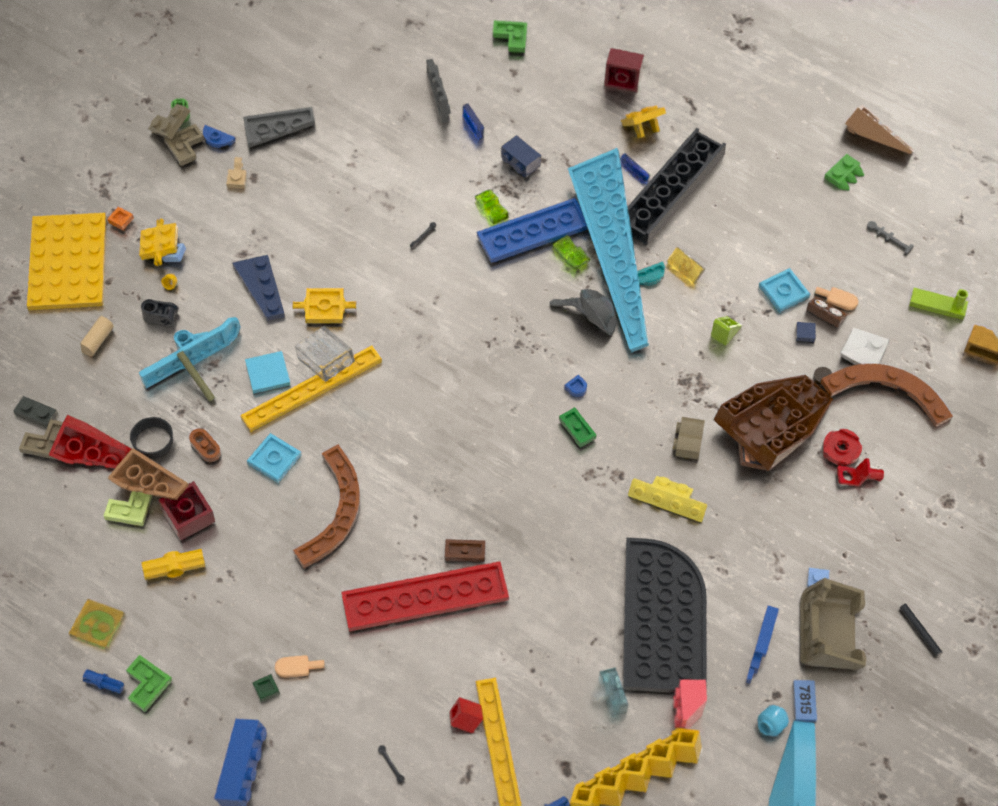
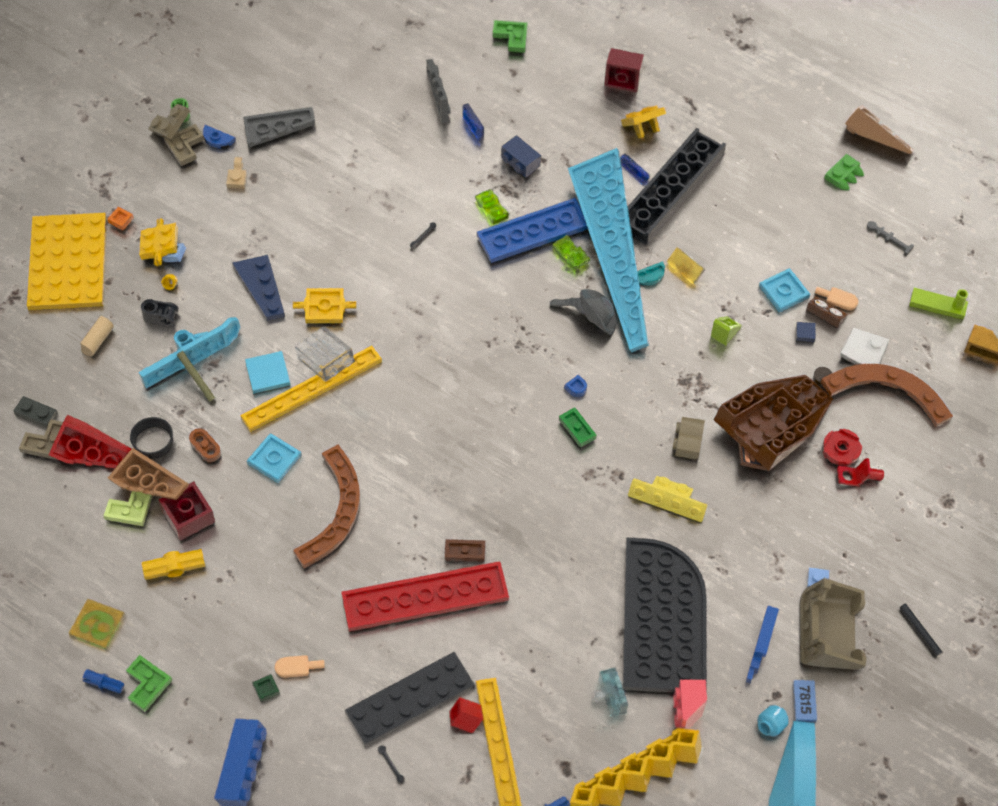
none -> black plate [345,651,475,747]

